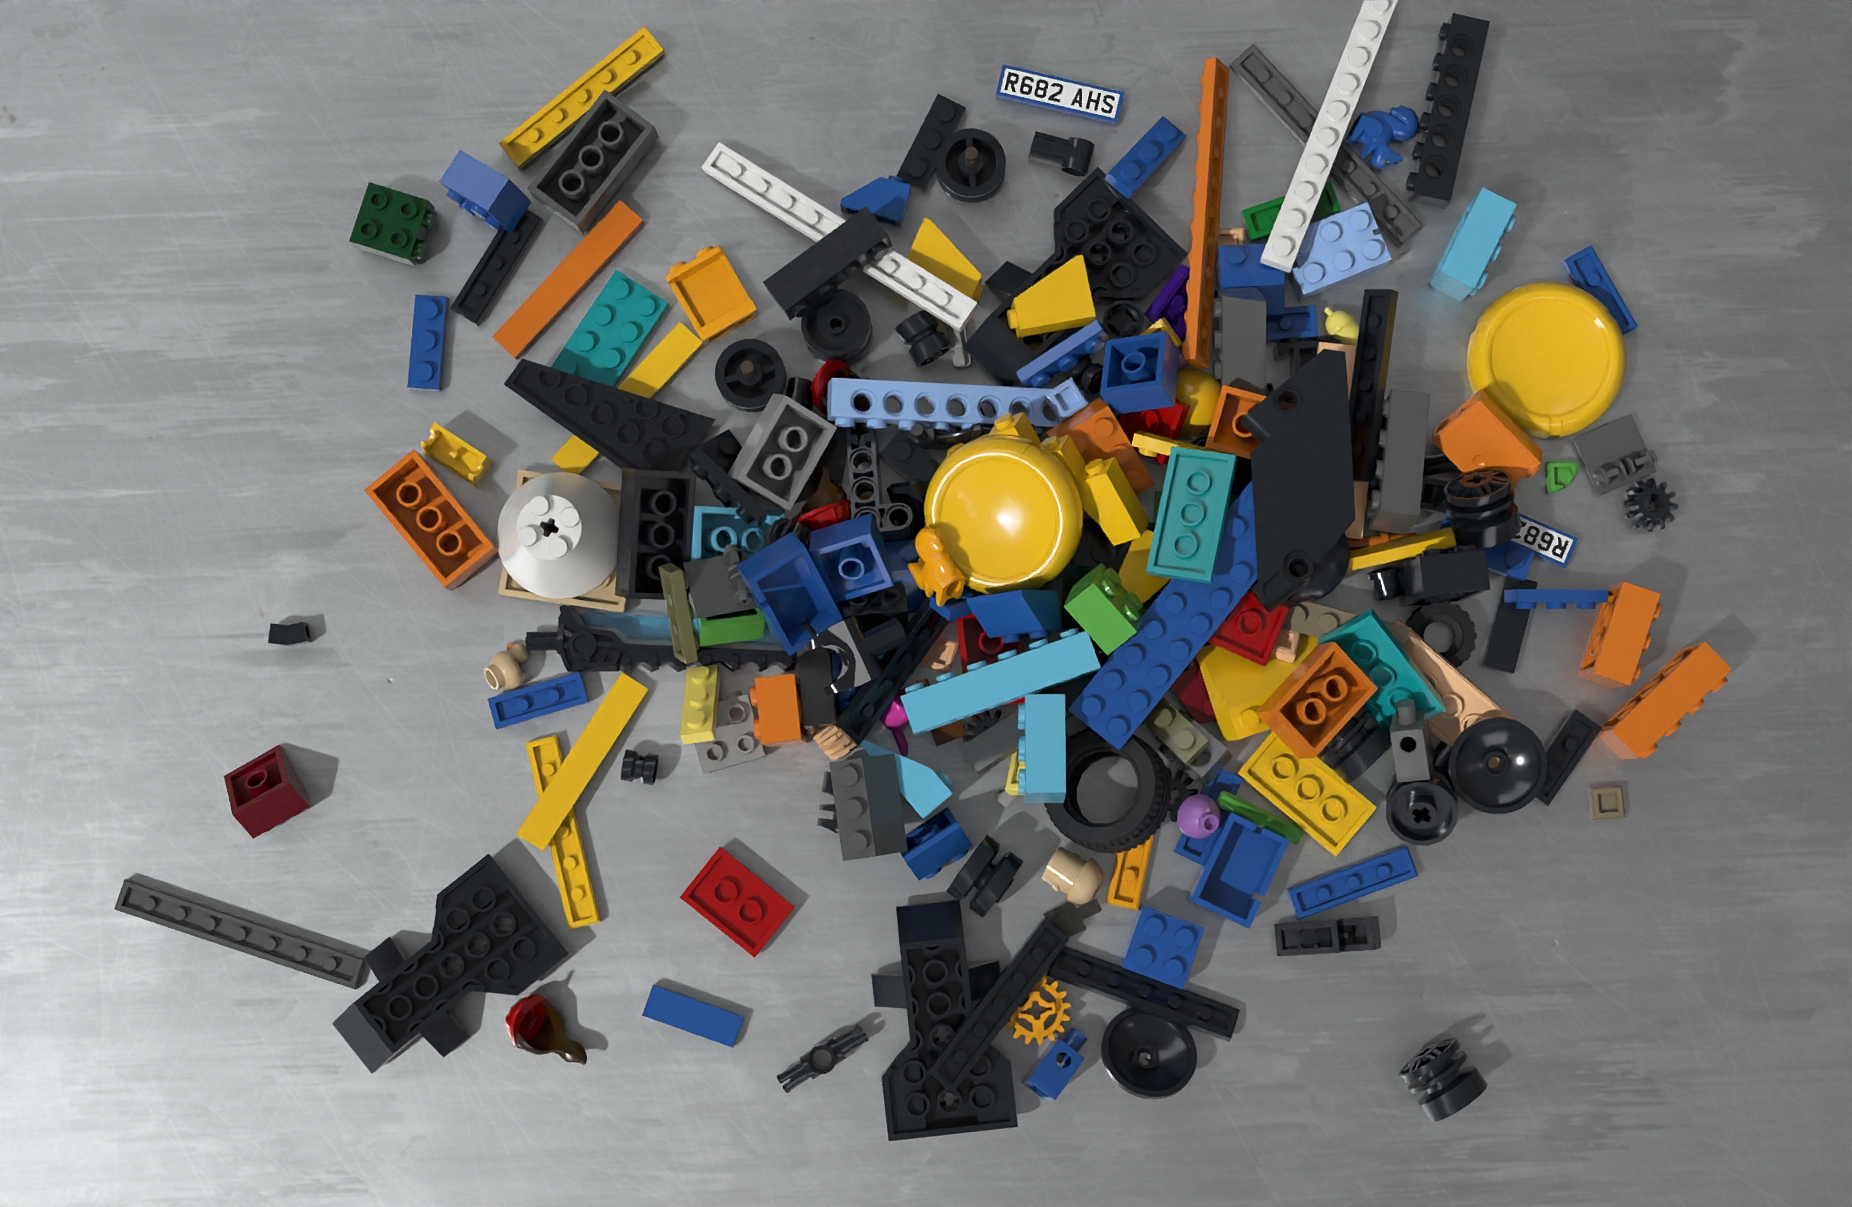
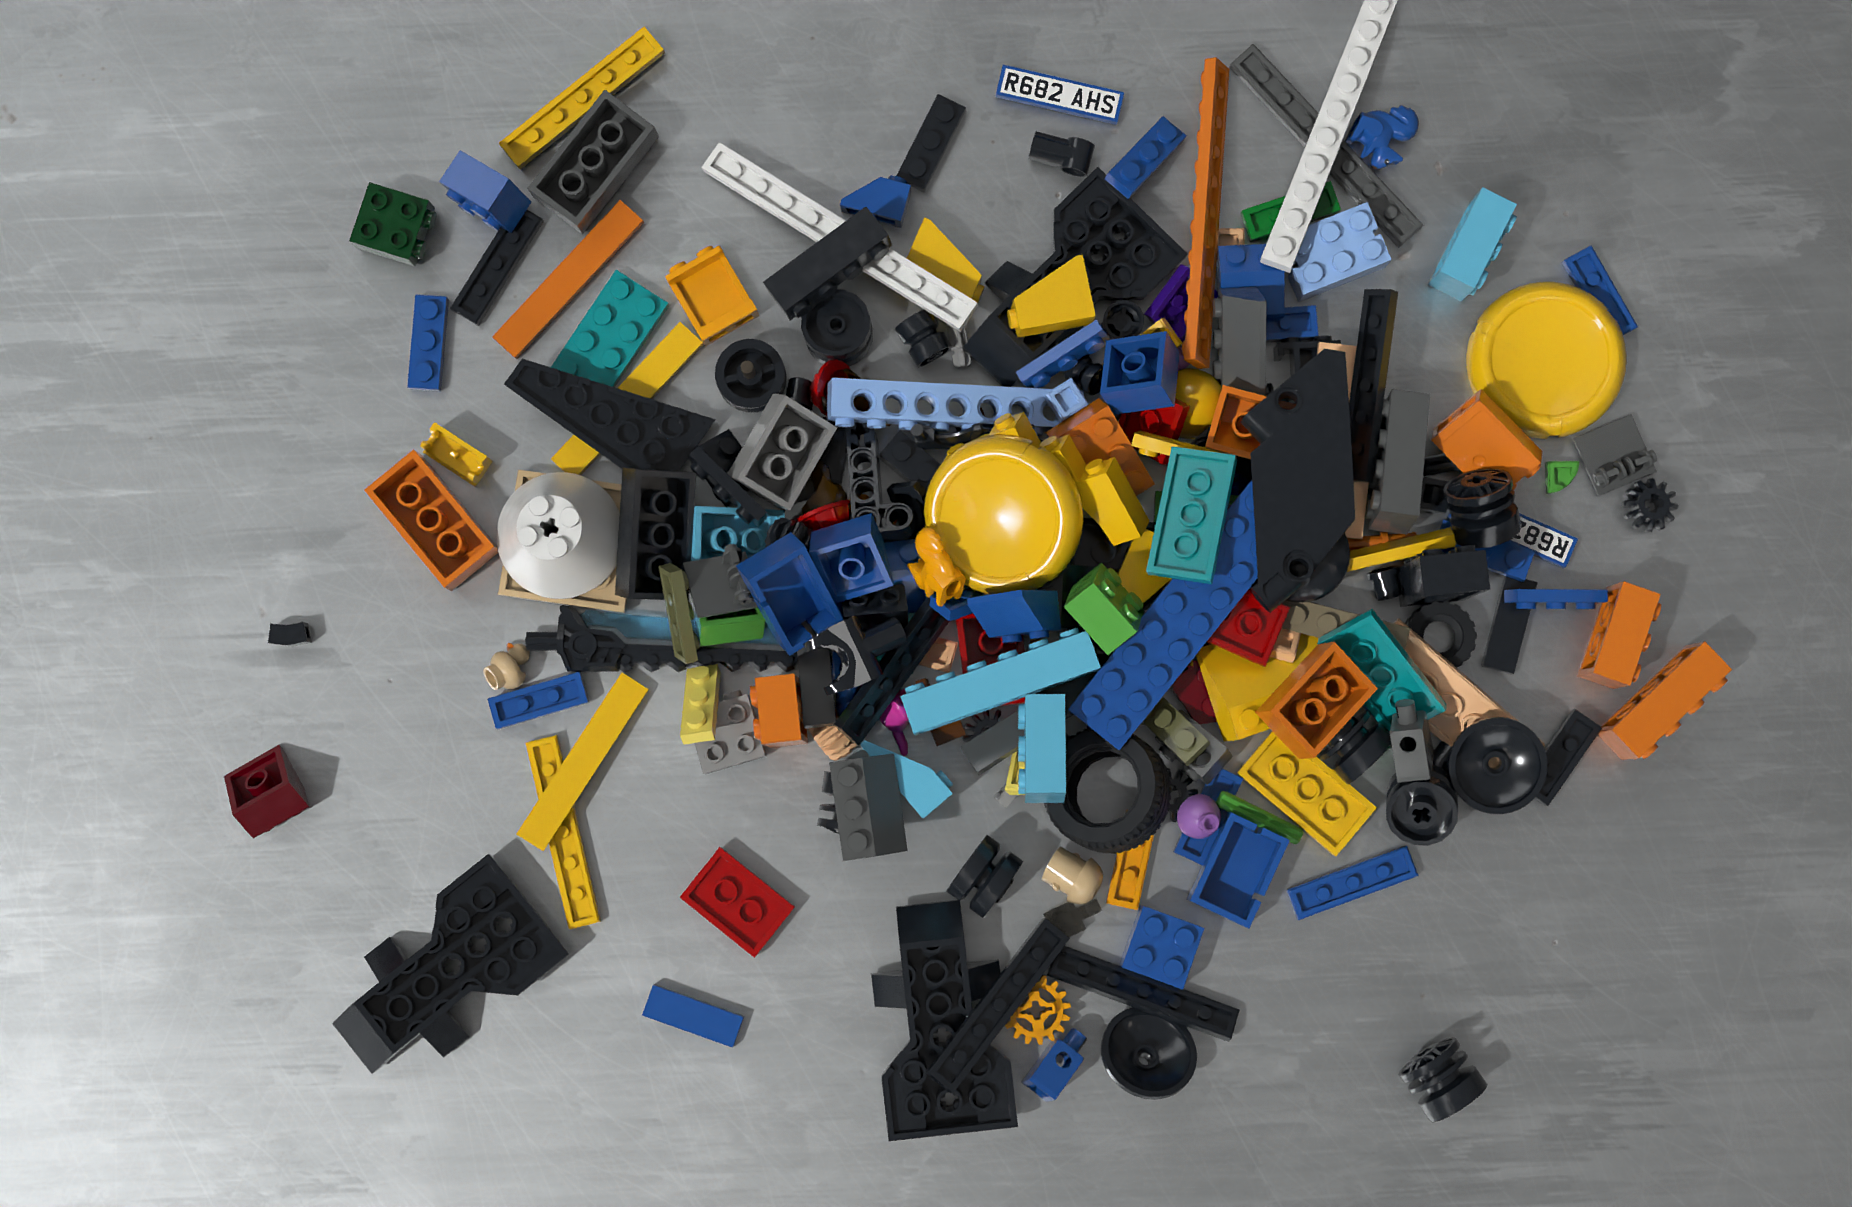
dark grey tile [114,879,367,990] -> none
piece [505,994,587,1065] -> none
black wheel [621,749,659,785] -> none
black pin [776,1023,869,1093] -> none
blue slope [900,807,973,881] -> none
black wheel [936,128,1006,204] -> none
black slope [1274,916,1381,956] -> none
light yellow piece [1324,306,1359,346] -> none
black brick [1405,13,1490,209] -> none
dark tan tile [1587,785,1625,820] -> none

